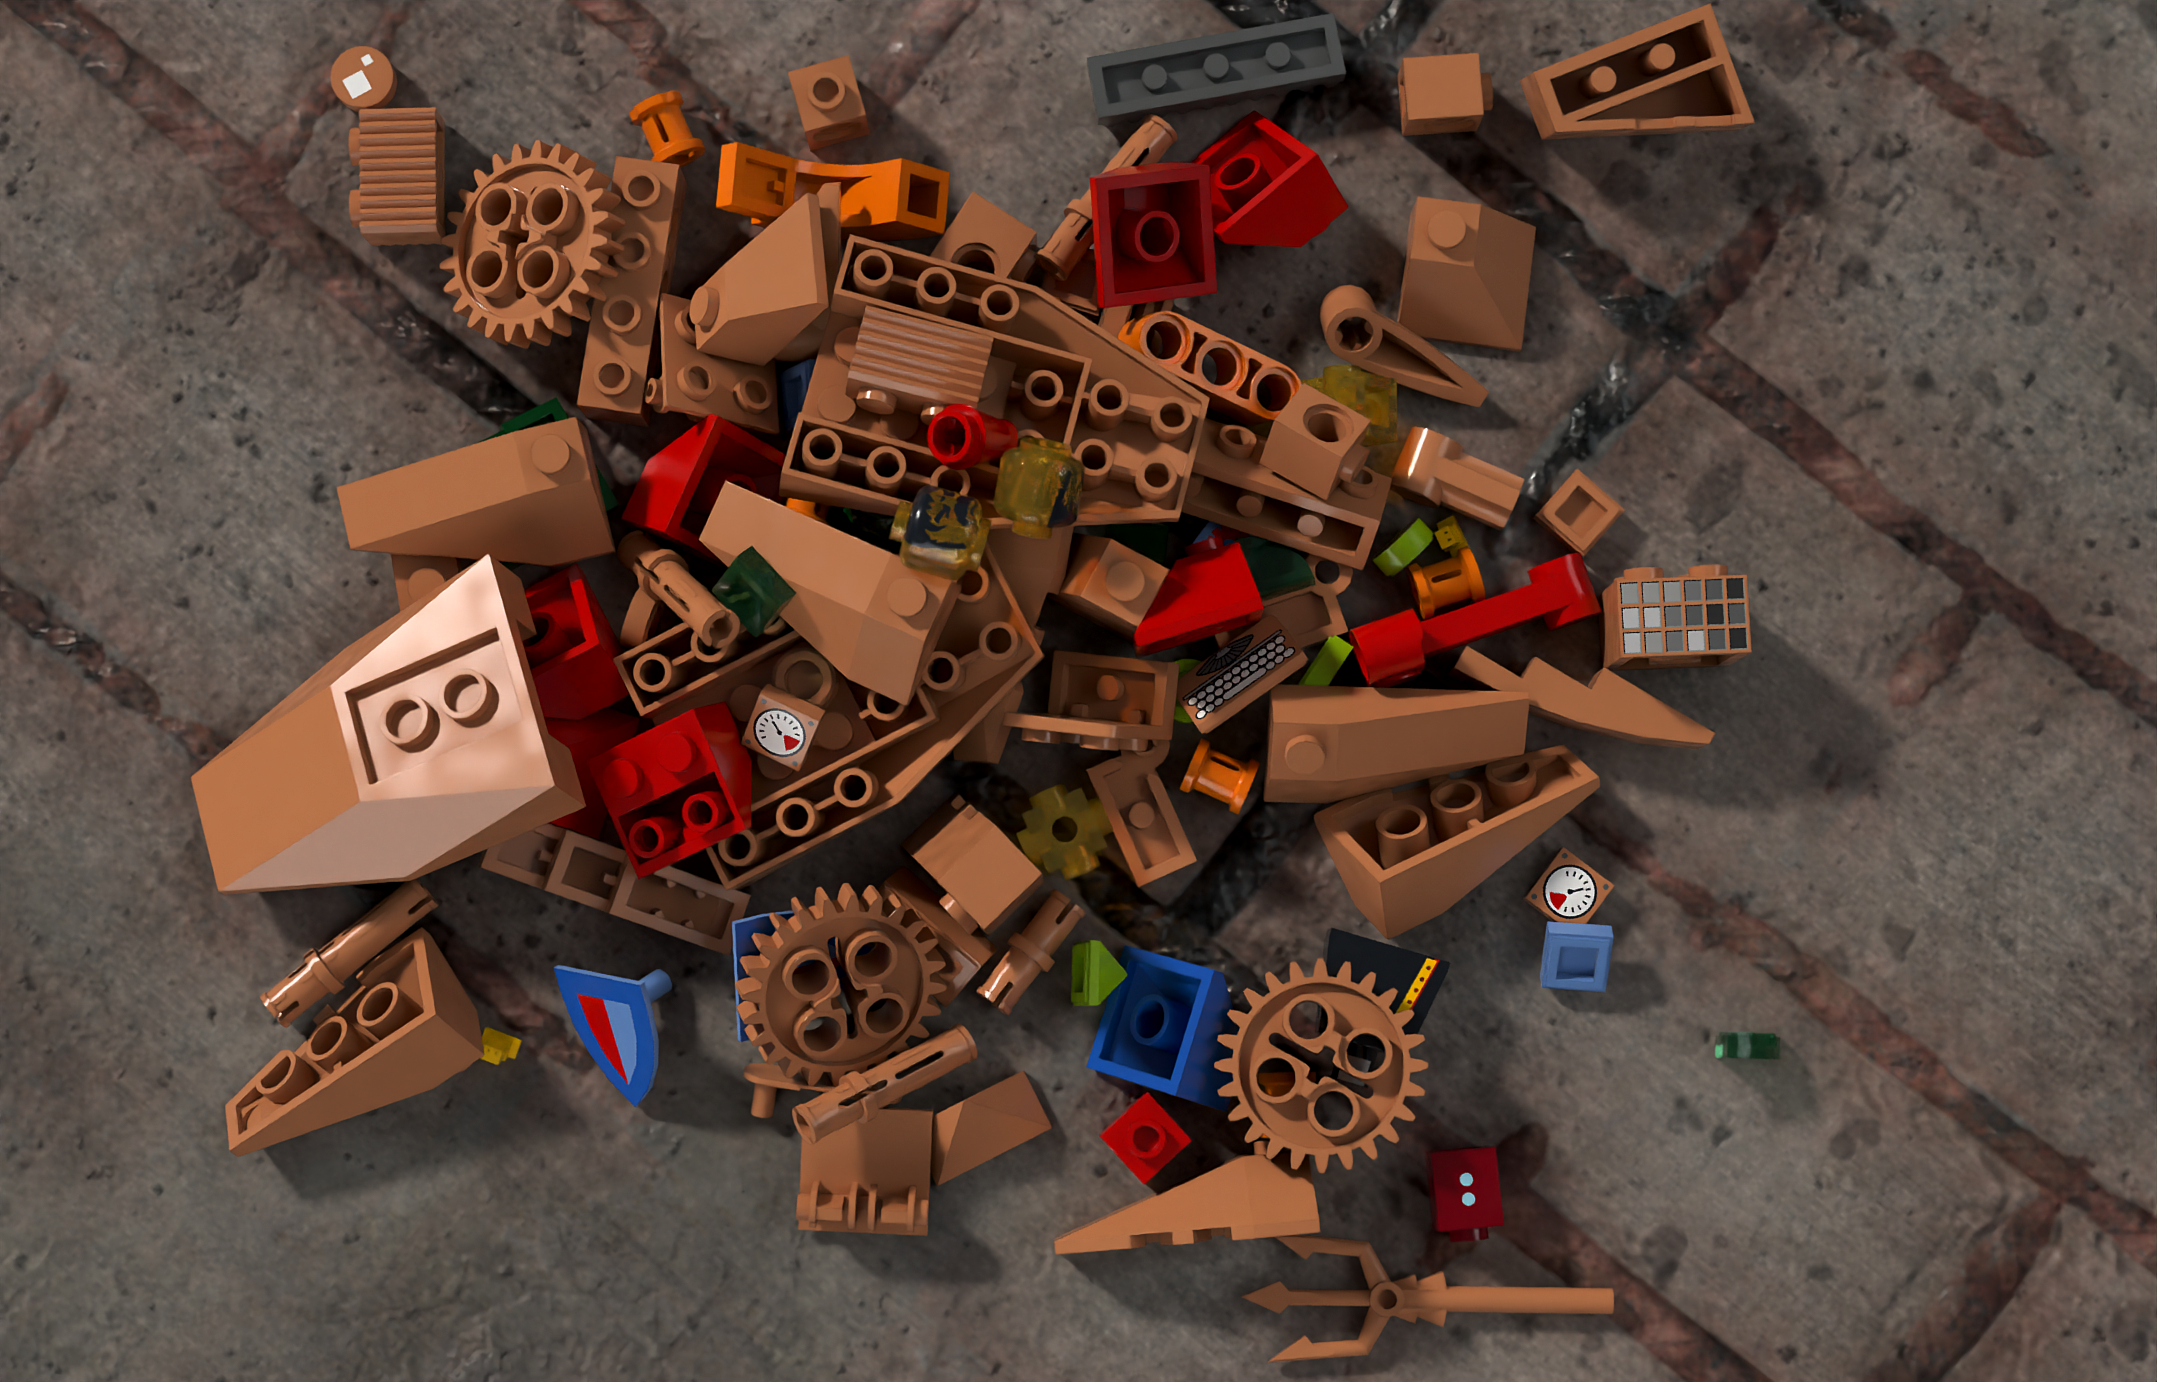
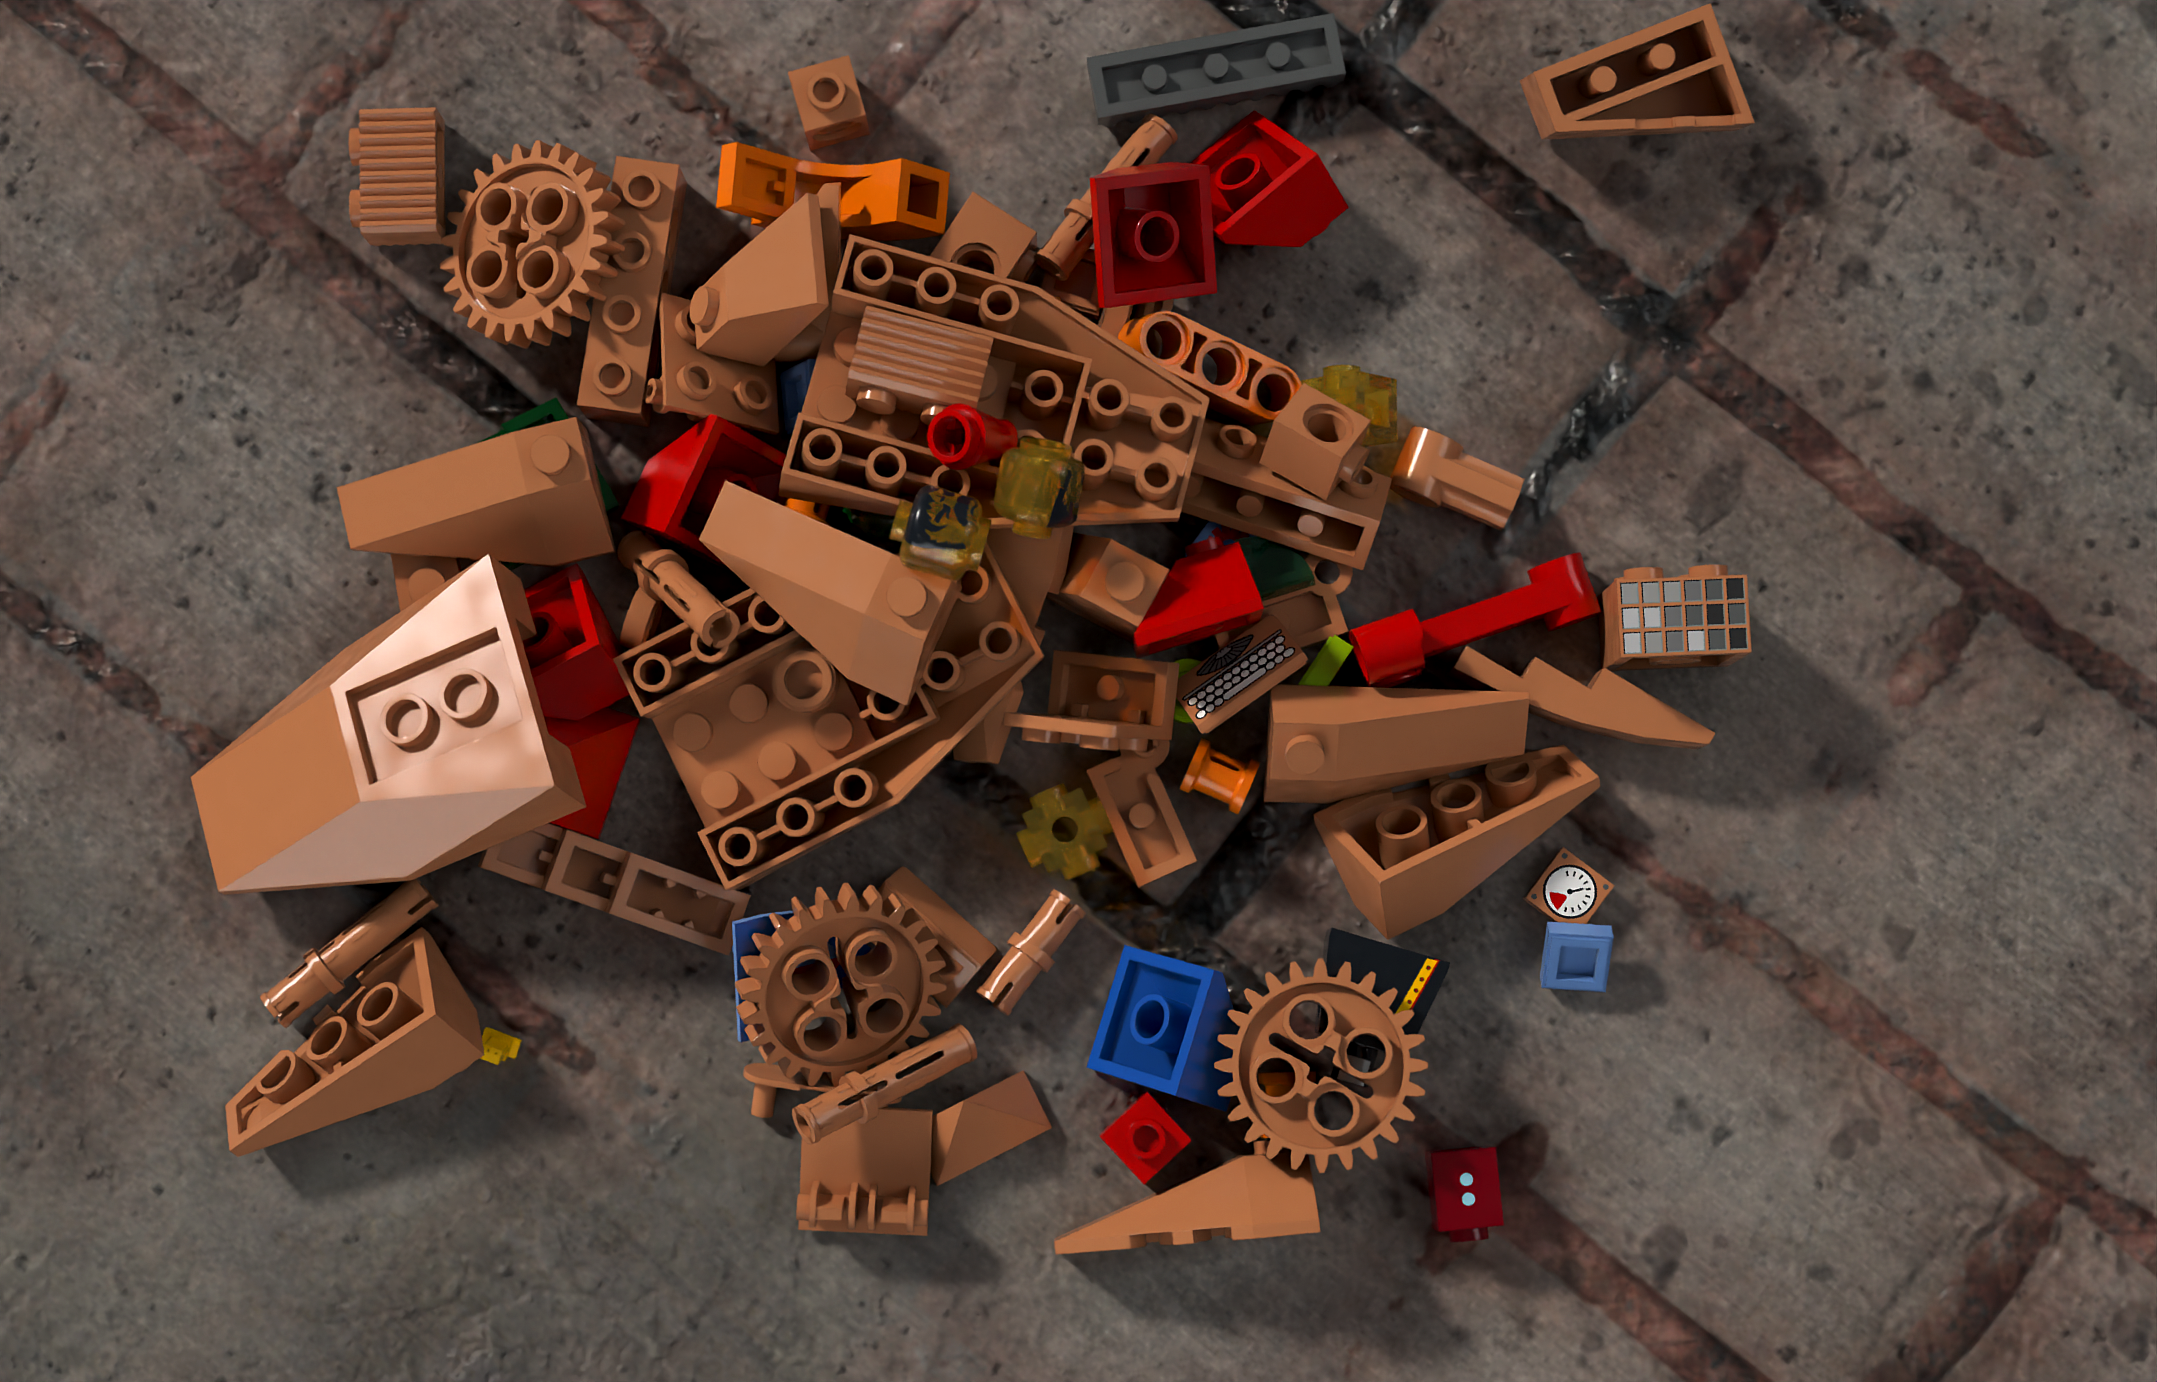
nougat tile [330,46,397,112] -> none
shield [554,965,672,1107] -> none
red slope [586,701,751,879] -> none
orange bush [629,90,706,168] -> none
clear green tile [711,546,796,638] -> none
tile [740,683,826,771] -> none
nougat wedge [901,792,1043,936] -> none
lime slope [1071,940,1128,1006] -> none
clear green tile [1104,523,1169,566] -> none
nougat piece [1241,1234,1614,1363] -> none
nougat piece [1319,285,1489,408] -> none
lime tile [1372,517,1434,577] -> none
nougat brick [1397,53,1493,136] -> none
nougat slope [1397,196,1536,352] -> none
orange bush [1406,546,1485,620] -> none
yellow piece [1434,515,1470,557] -> none
nougat tile [1533,468,1625,558] -> none
clear green tile [1715,1032,1780,1060] -> none

